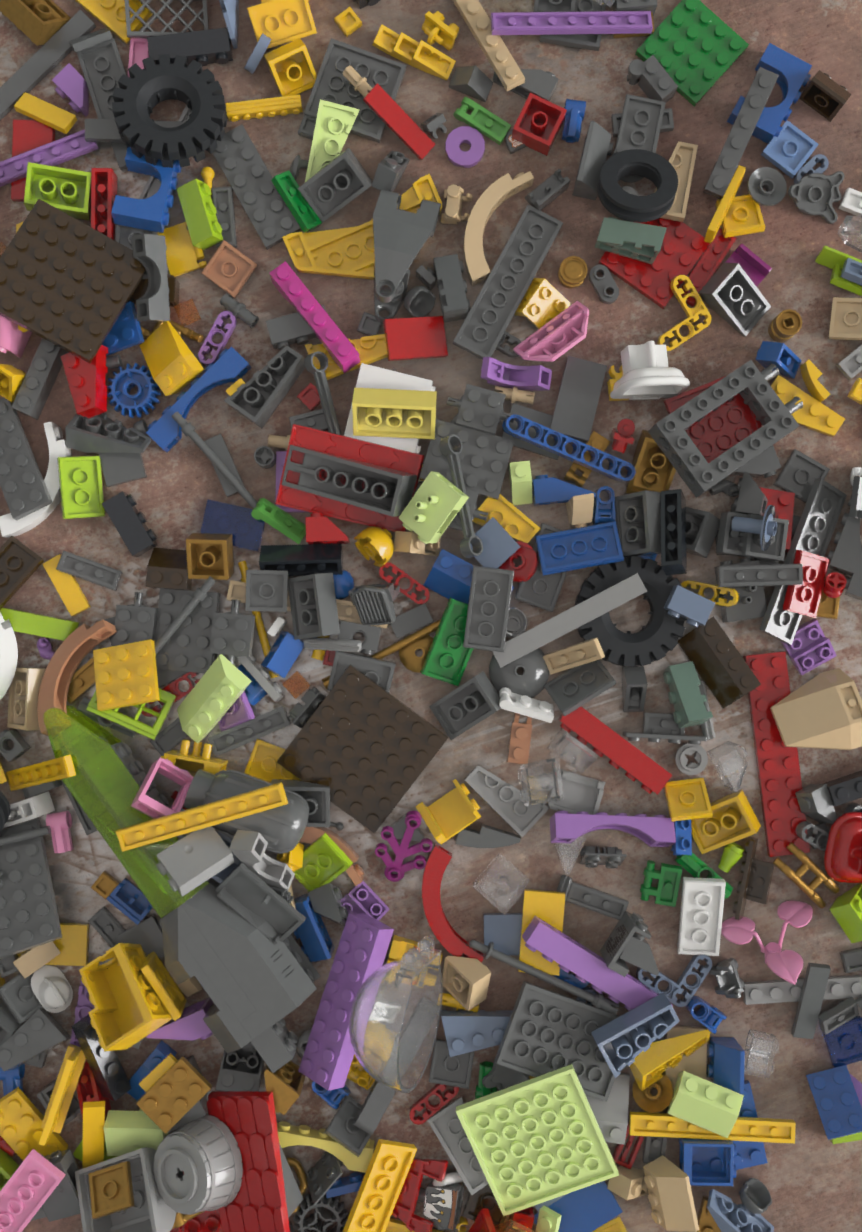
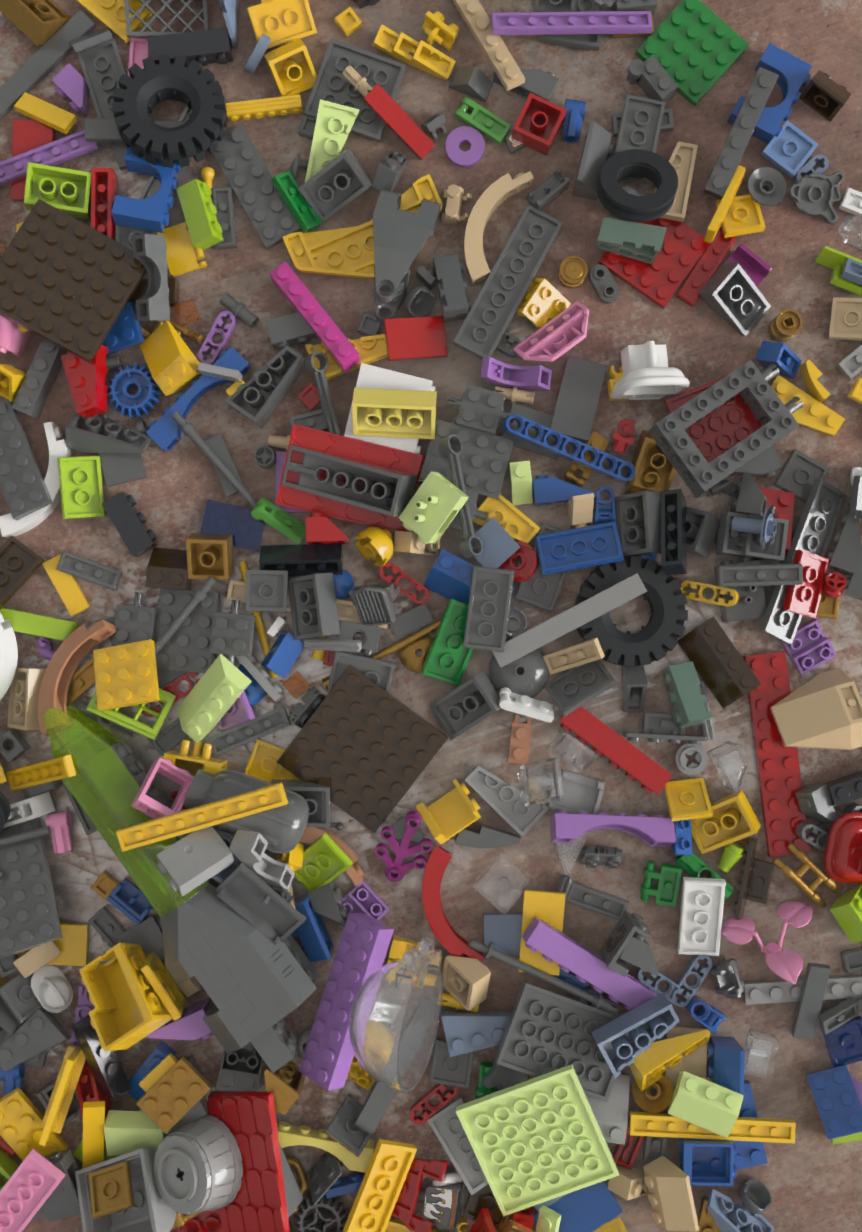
nougat tile [201,240,258,298] -> none
blue piece [312,1081,351,1109] -> none
yellow beam [657,275,711,351] -> none
sand blue brick [664,585,715,627] -> none
none -> light grey tile [198,363,243,383]

